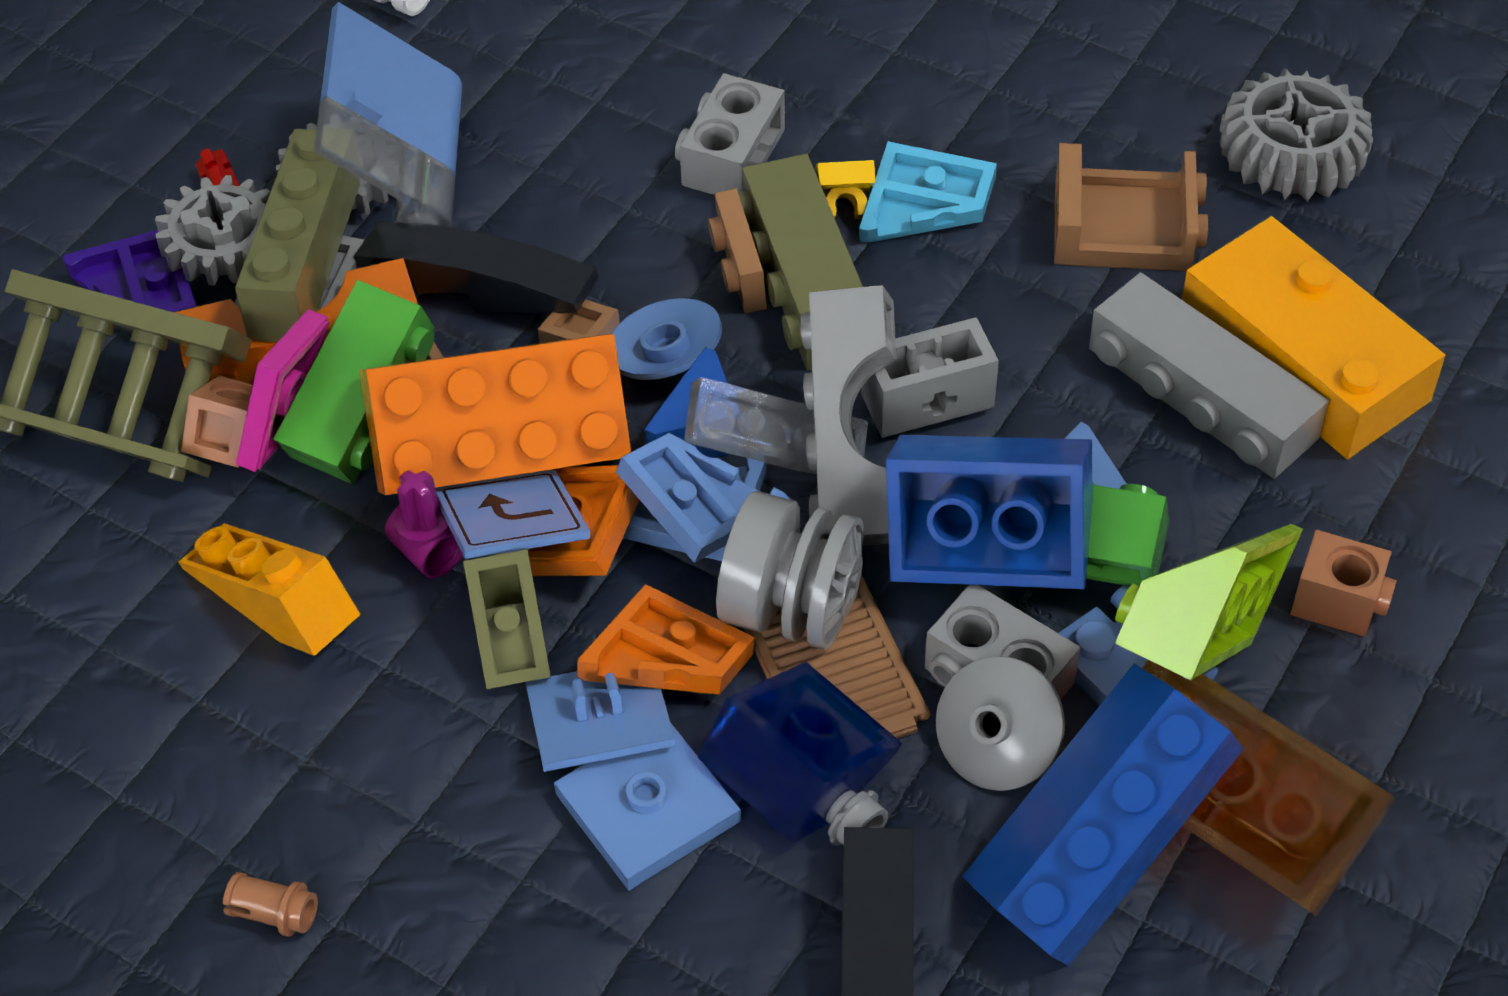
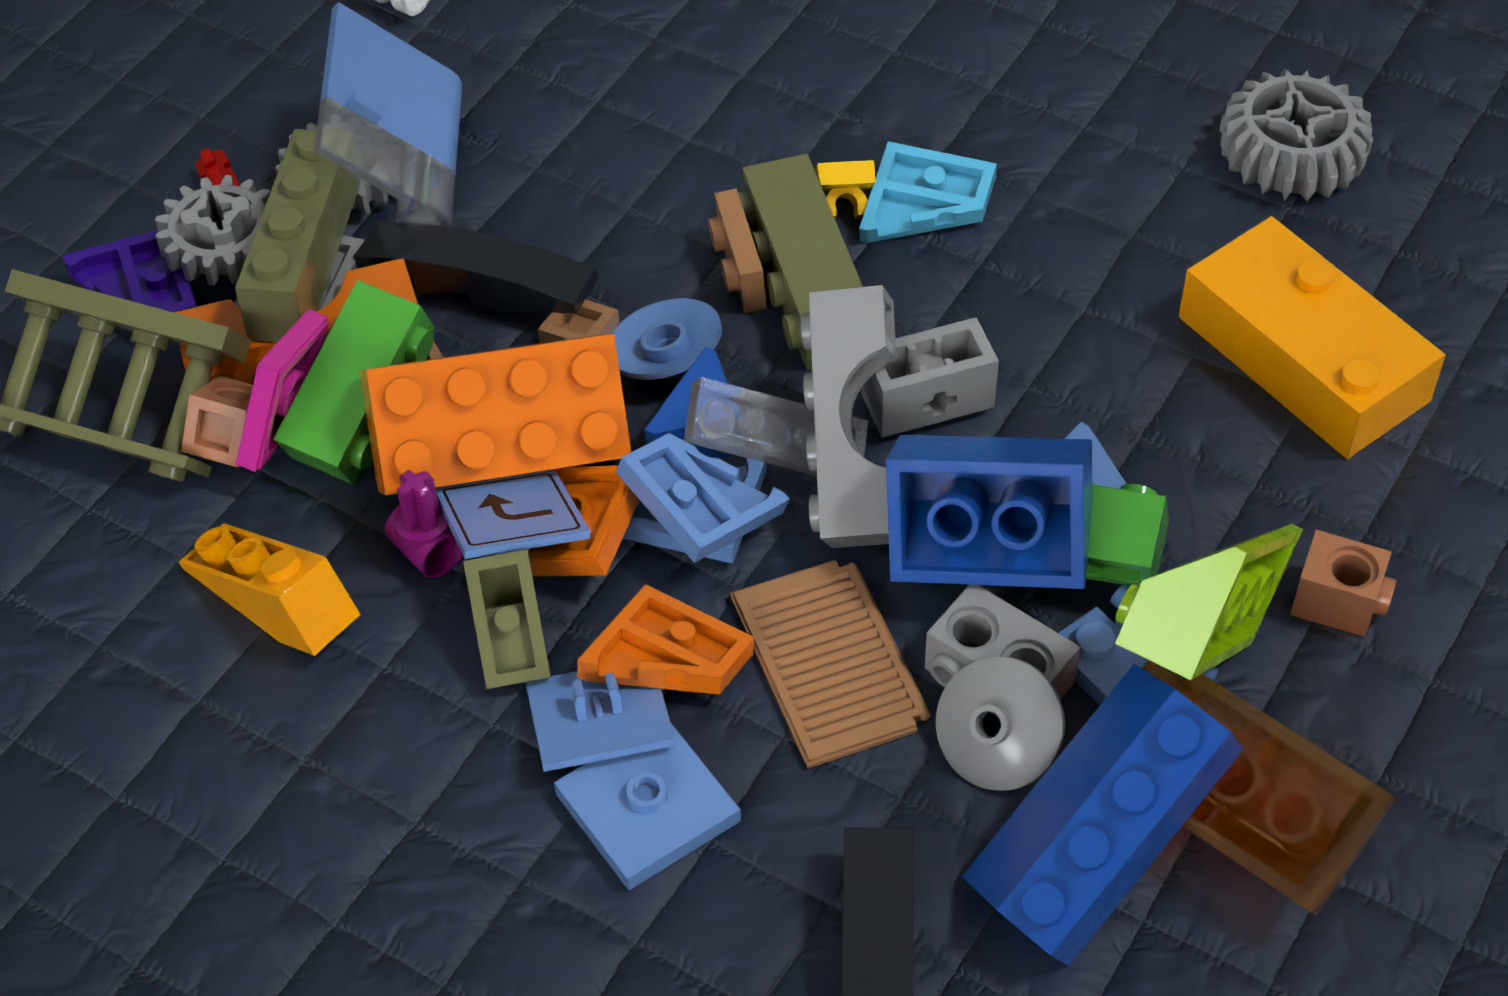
nougat pin [223,872,318,937] -> none
light grey brick [675,73,785,195] -> none
clear blue slope [698,662,902,843] -> none
light grey wheel [716,491,864,650] -> none
light grey plate [826,790,888,846] -> none
medium nougat panel [1054,143,1208,271] -> none
light grey brick [1089,272,1330,479] -> none

